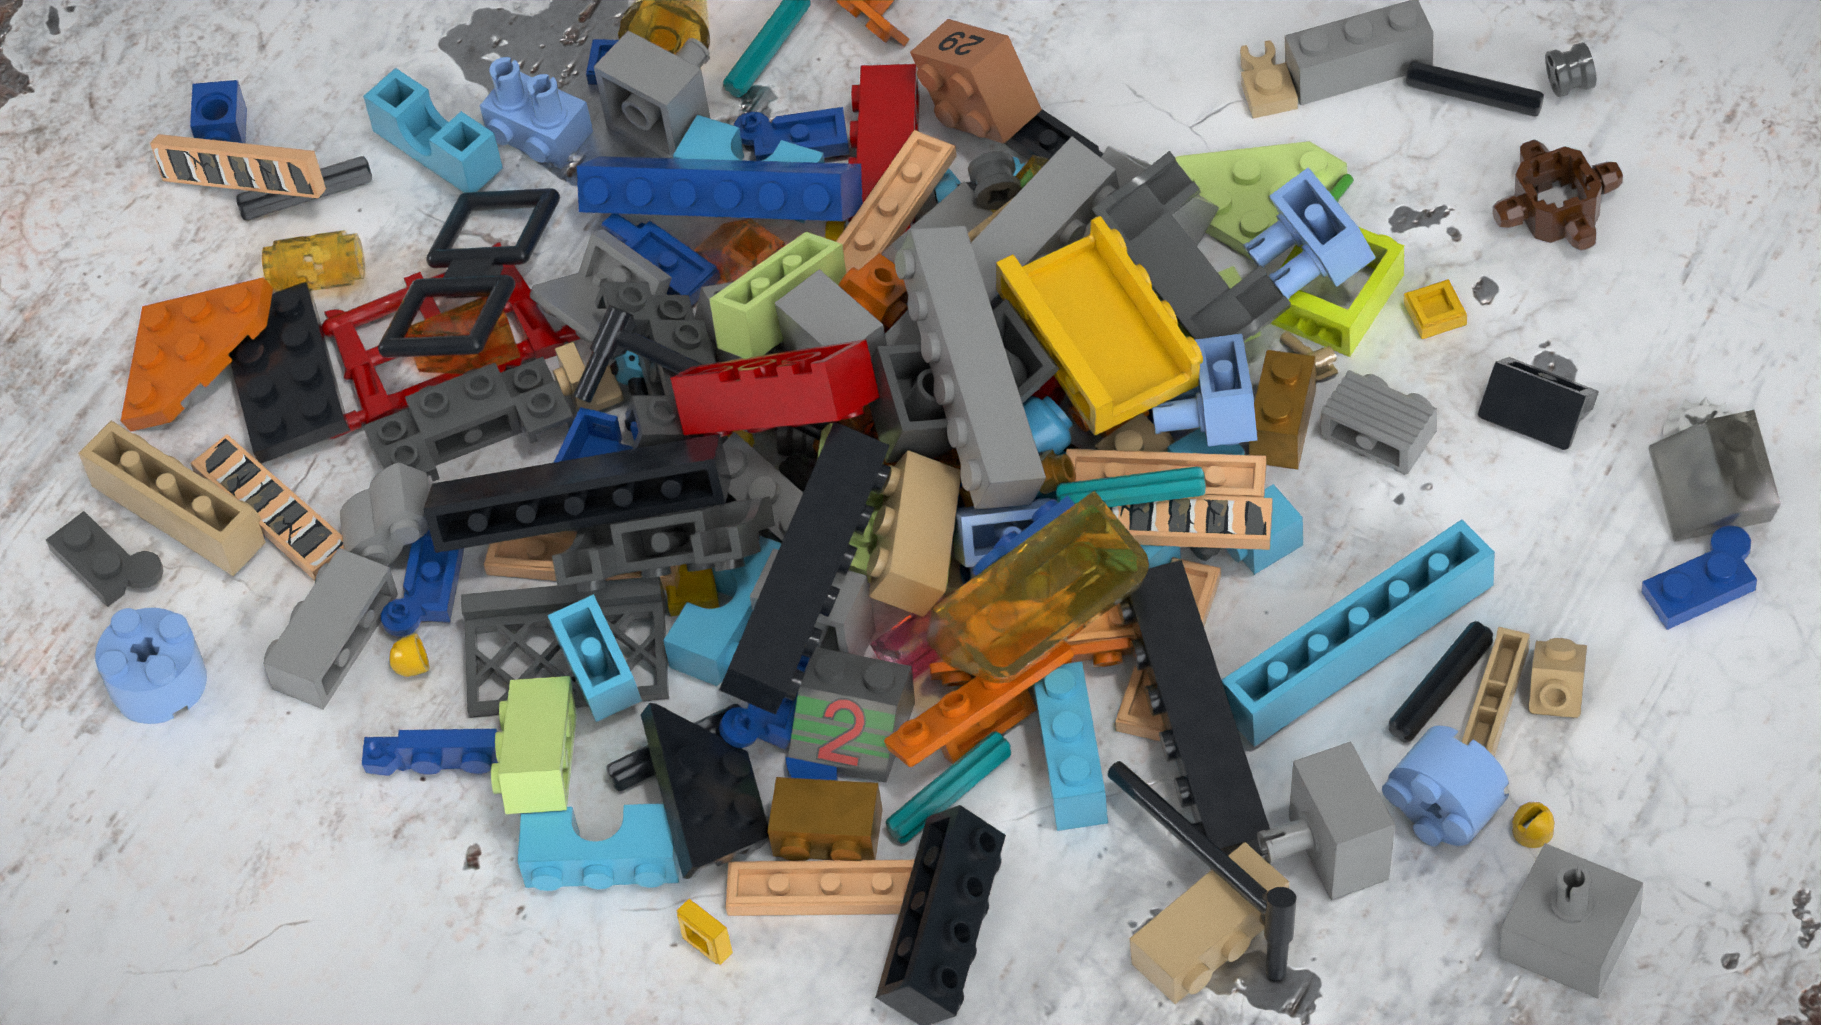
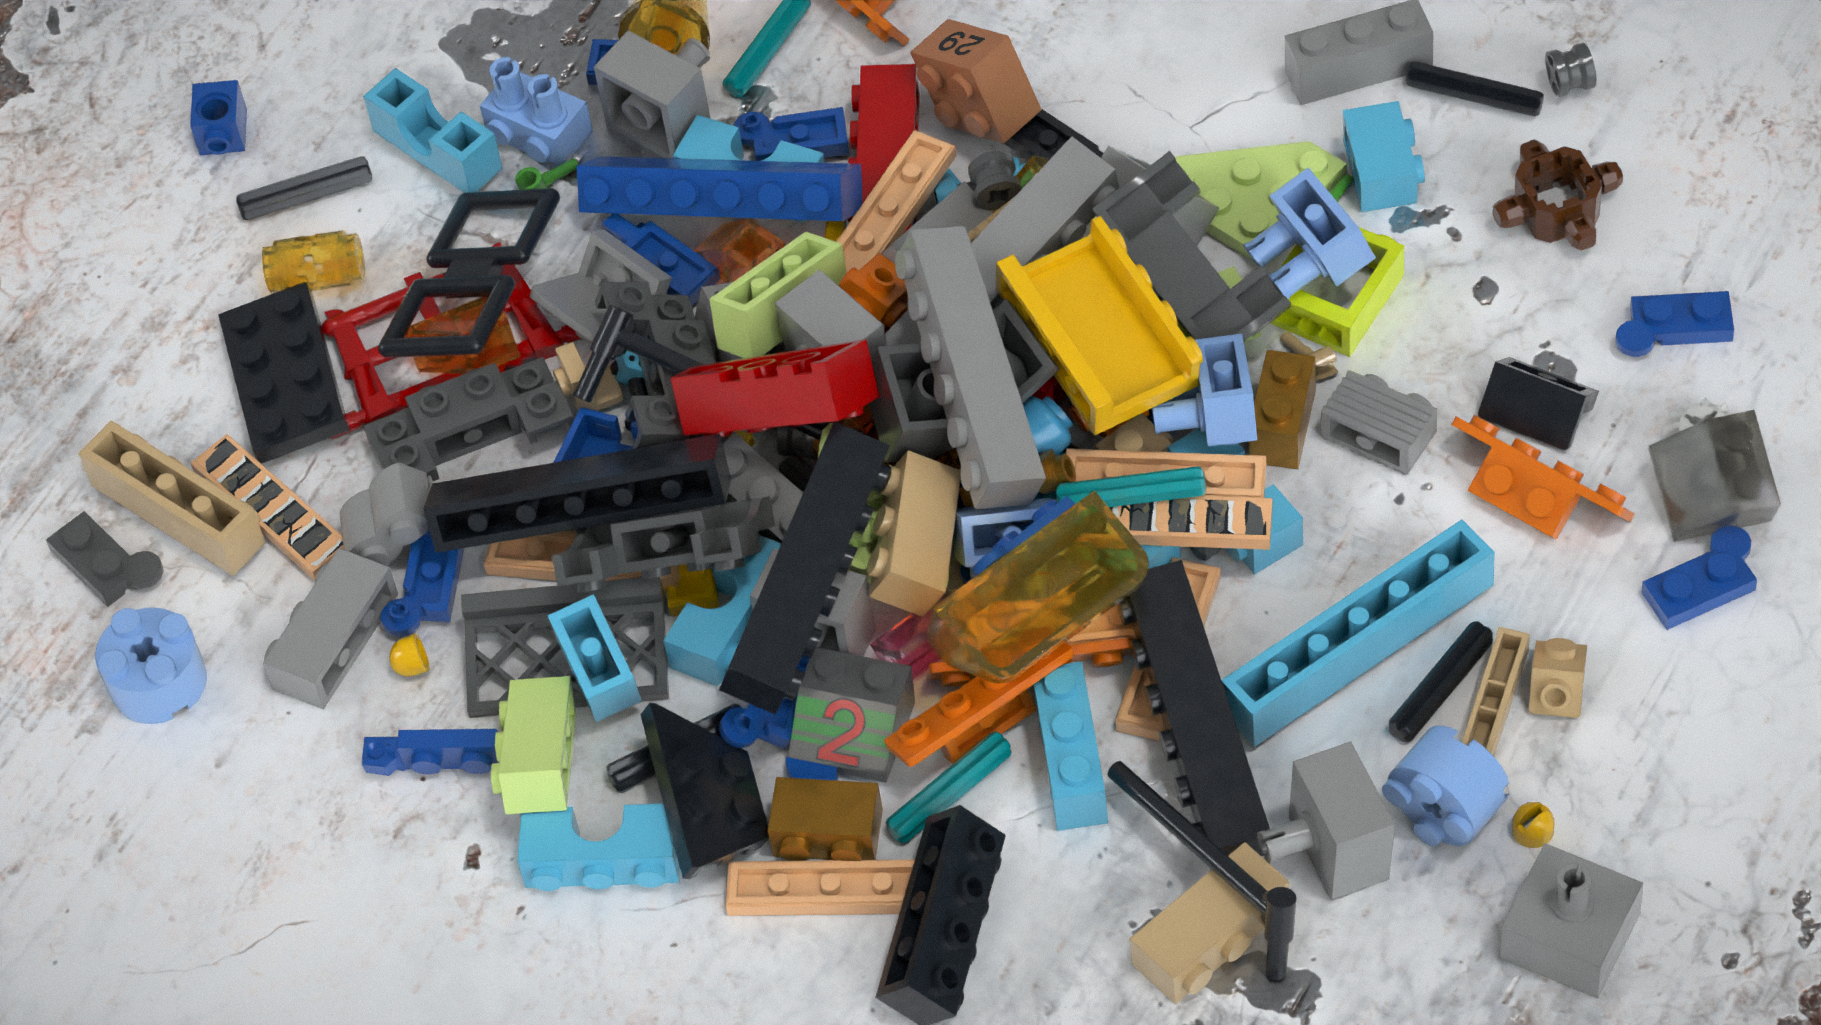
orange plate [120,277,273,432] -> none
light nougat tile [150,134,326,198] -> none
yellow tile [676,898,733,965] -> none
tan plate [1240,40,1298,119] -> none
yellow tile [1404,279,1467,339] -> none
none -> bright green hand [515,158,579,190]
none -> medium azure brick [1343,101,1425,212]
none -> orange bracket [1451,415,1635,539]
none -> blue hinge [1615,291,1734,357]

